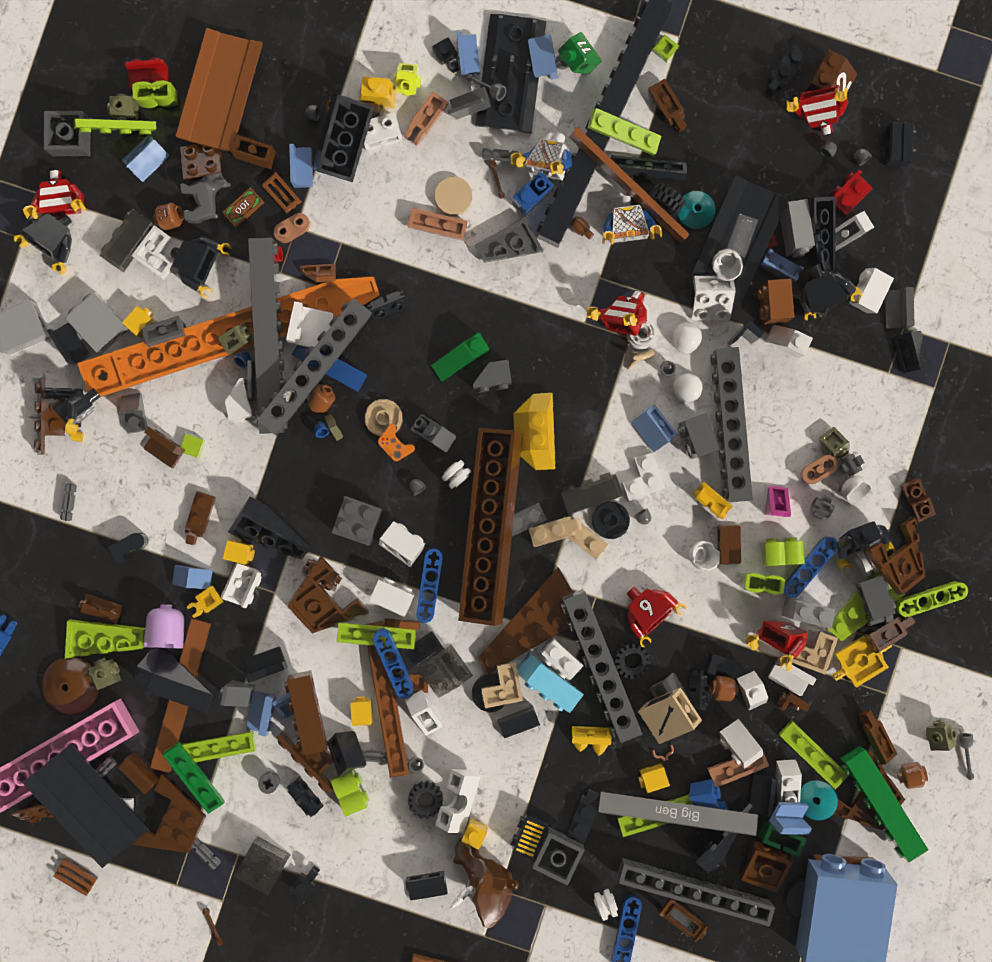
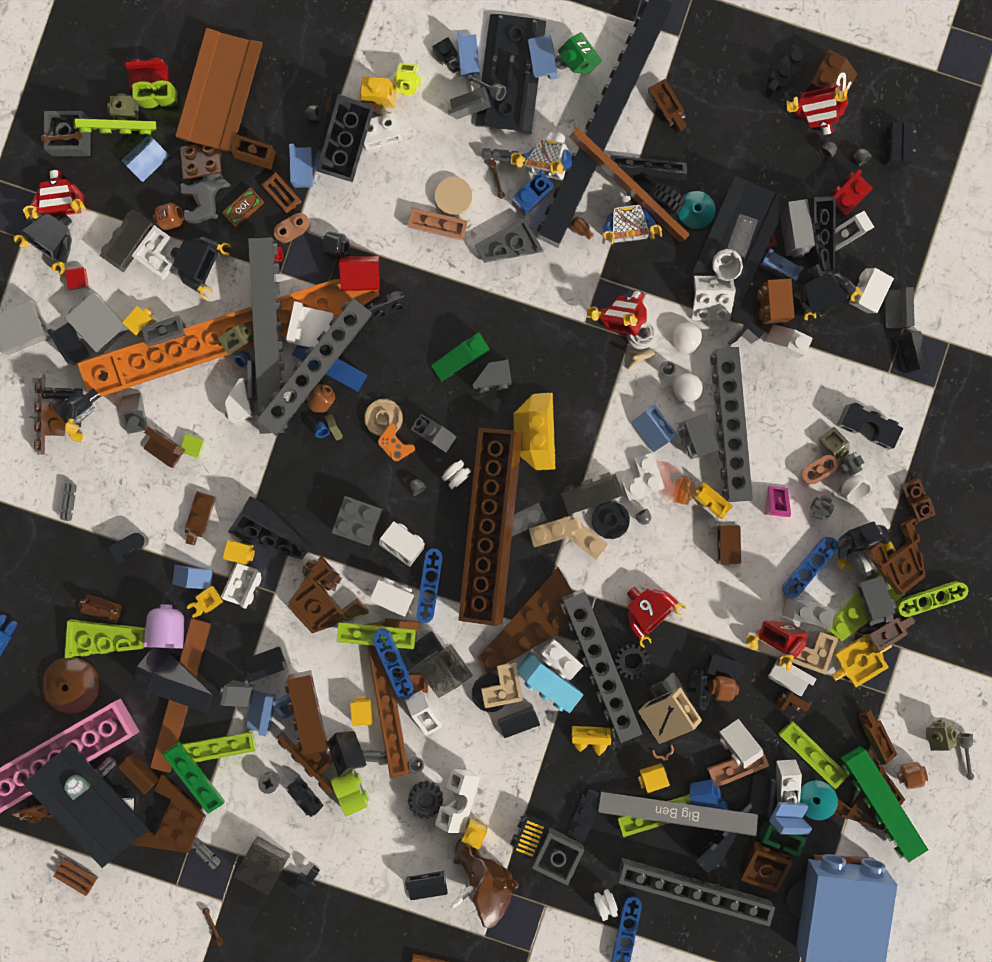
olive brick [89,658,121,690] -> none
dark orange tile [300,264,336,282] -> none
nougat hinge [403,92,448,146] -> none
lime plate [587,108,661,155] -> none
lime tile [652,34,679,63] -> none
reddish brown window [656,897,708,942] -> none
white hair [689,541,720,571] -> none
white slope [737,671,768,710] -> none
lime brick [740,572,785,595] -> none
lime brick [761,537,805,566] -> none
none -> reddish brown hinge [41,132,83,142]
none -> red tile [65,267,89,290]
none -> tile [65,775,90,800]
none -> black head [320,231,350,258]
none -> red slope [339,256,380,291]
none -> clear orange brick [672,476,695,505]
none -> black arch [836,402,903,450]

